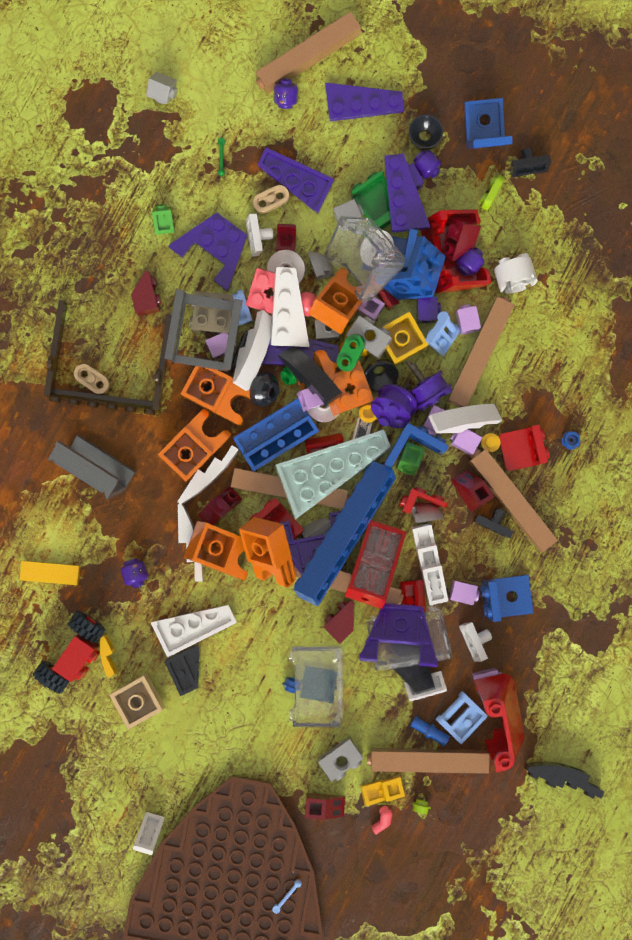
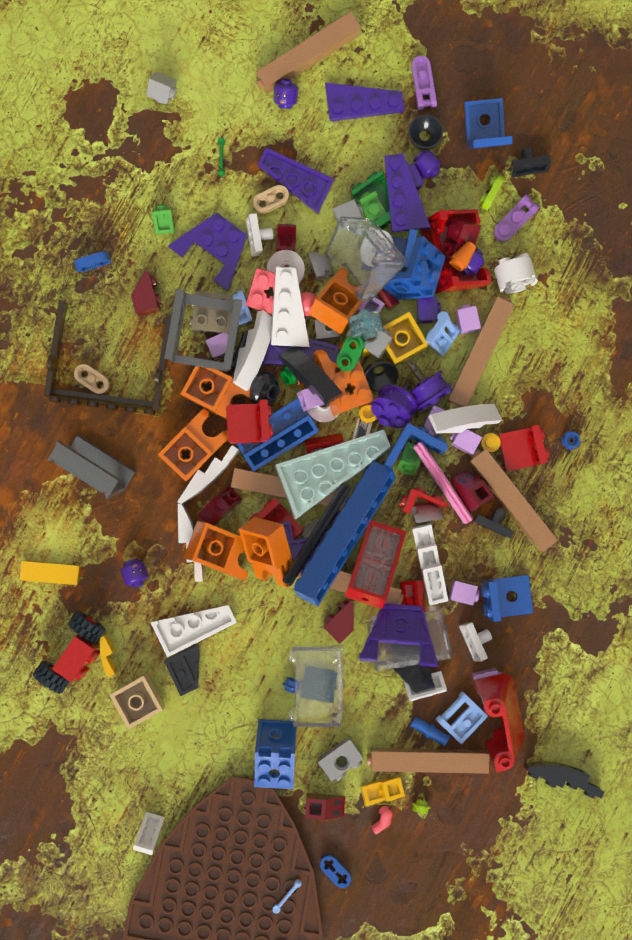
none -> blue beam [74,251,111,272]
none -> red bracket [226,400,273,444]
none -> blue bracket [254,719,297,789]
none -> black axle [282,484,350,586]
none -> blue beam [320,853,351,888]
none -> clear light blue brick [348,309,383,339]
none -> bright green bracket [359,191,386,224]
none -> medium lavender plate [411,56,437,111]
none -> bright pink axle [413,442,473,524]
none -> orange cone [450,241,476,271]
none -> medium lavender plate [493,194,540,242]

